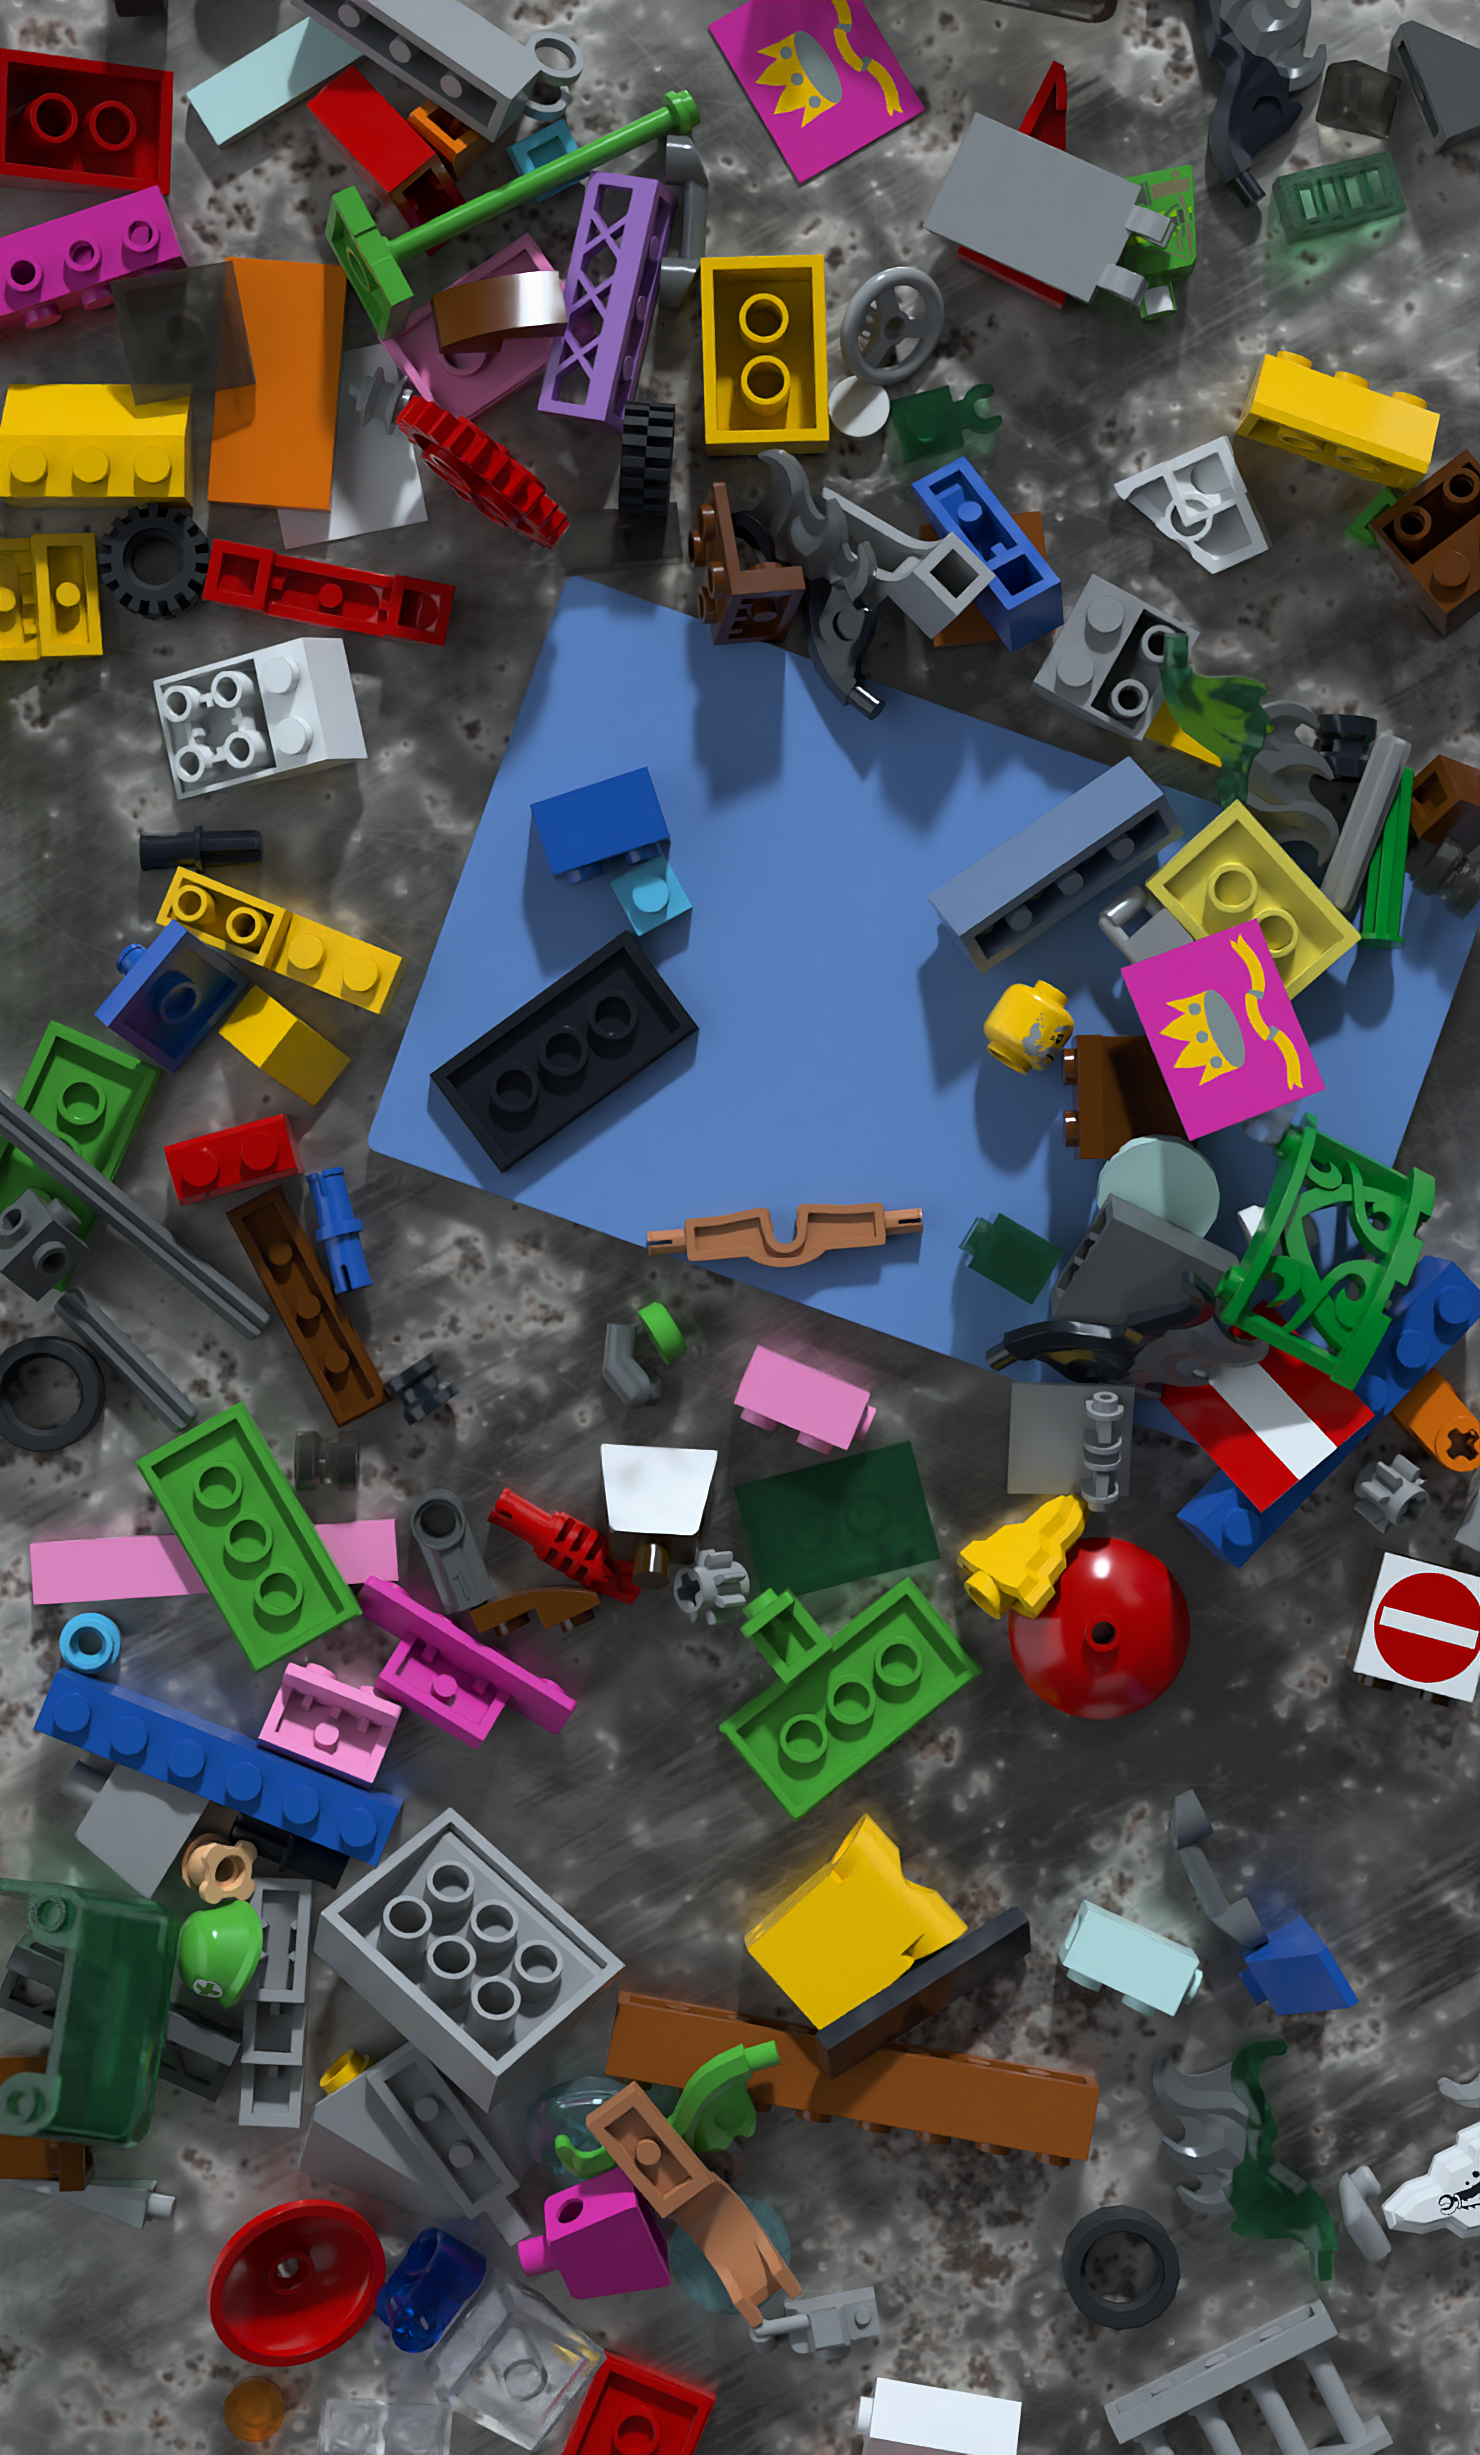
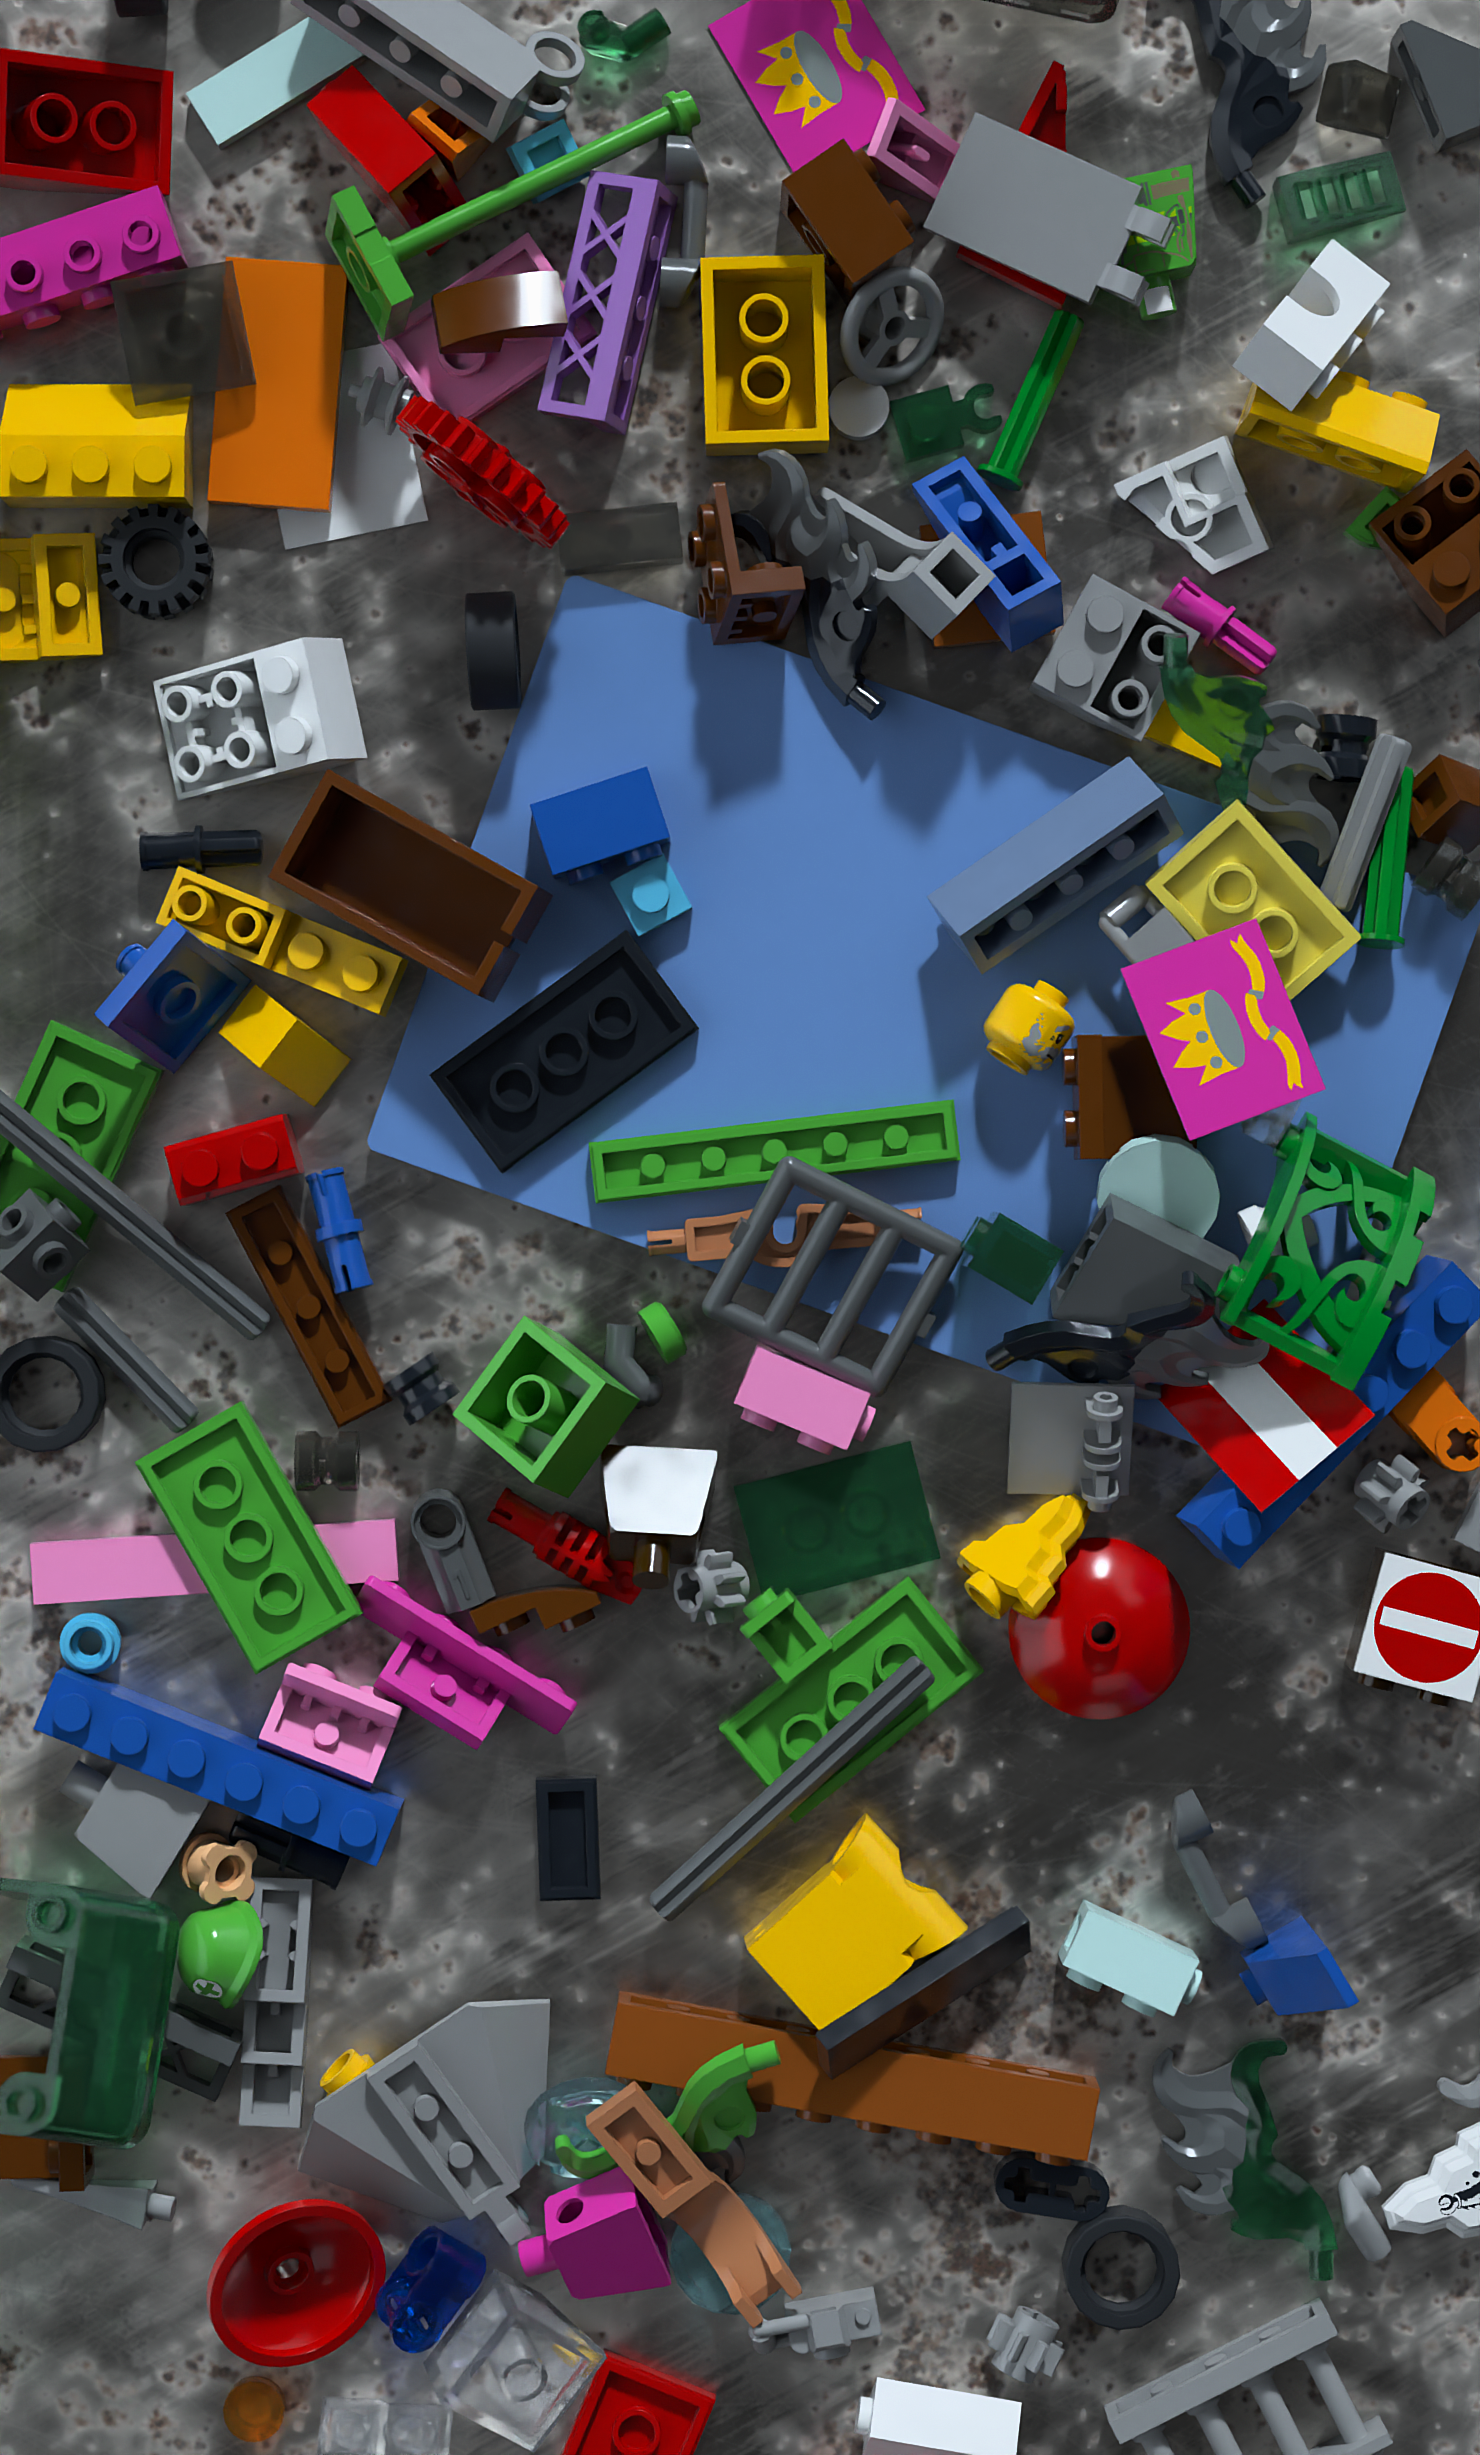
red slope [202,538,456,647] -> none
light grey slope [313,1807,626,2114] -> none
black tyre [618,400,676,516] -> none
none -> reddish brown piece [268,769,553,1003]
none -> bright green brick [452,1316,640,1498]
none -> black tyre [465,591,522,711]
none -> black tile [536,1775,601,1901]
none -> clear green arm [577,7,671,63]
none -> bright green tile [589,1099,961,1204]
none -> dark grey axle [649,1656,935,1921]
none -> dark grey bar [702,1156,964,1398]
none -> reddish brown brick [780,138,916,307]
none -> bright pink slope [866,97,960,204]
none -> green axle [976,309,1084,491]
none -> light grey gear [986,2306,1065,2384]
none -> black beam [993,2151,1110,2221]
none -> dark pink axle [1161,576,1277,675]
none -> white arch [1232,239,1390,412]

